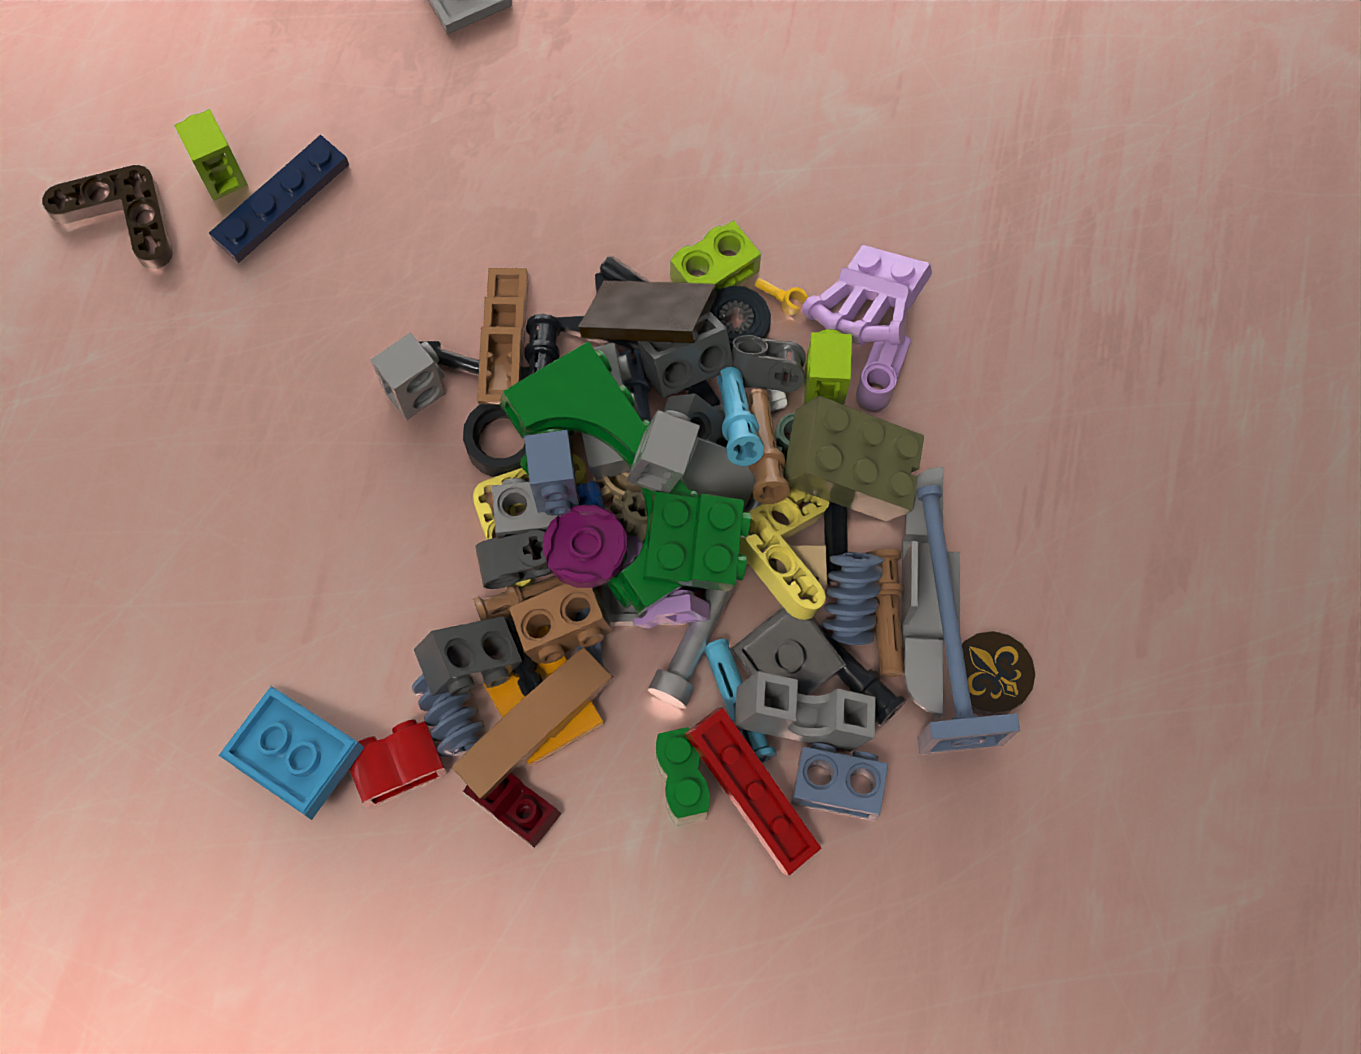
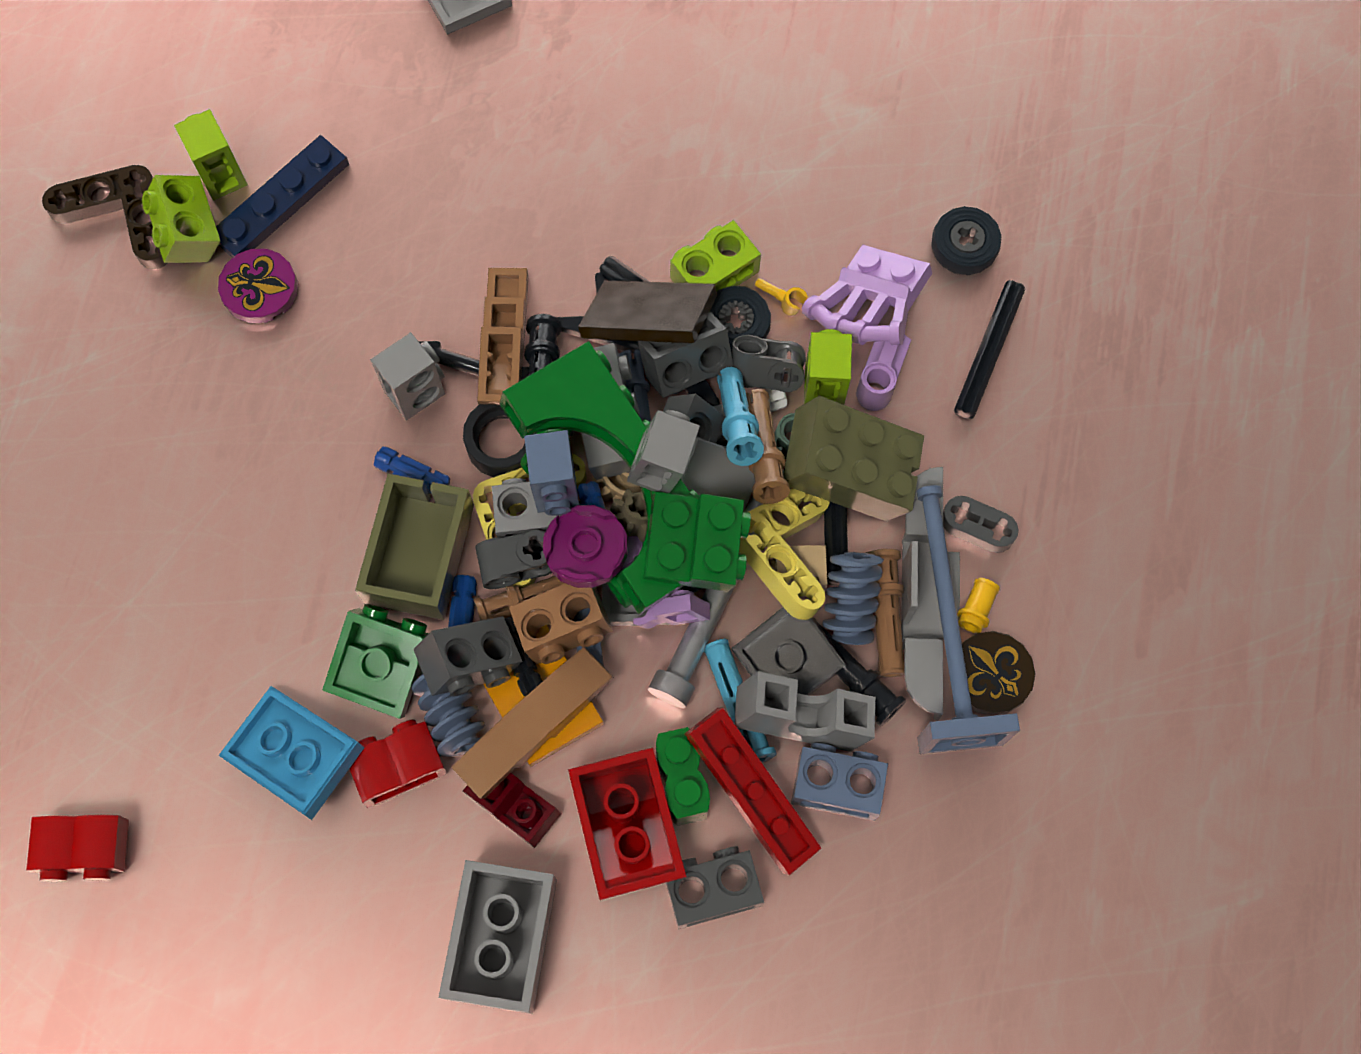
none -> red brick [26,815,129,882]
none -> lime brick [142,175,220,263]
none -> magenta tile [218,249,298,323]
none -> green plate [322,604,429,719]
none -> olive piece [355,473,474,620]
none -> blue axle [373,447,451,495]
none -> light grey brick [438,860,557,1014]
none -> blue axle [448,575,477,627]
none -> red slope [568,747,686,901]
none -> dark grey brick [666,846,764,930]
none -> black bush [931,206,1001,275]
none -> dark grey beam [943,496,1019,553]
none -> black axle [954,280,1025,419]
none -> yellow pin [957,577,1000,633]

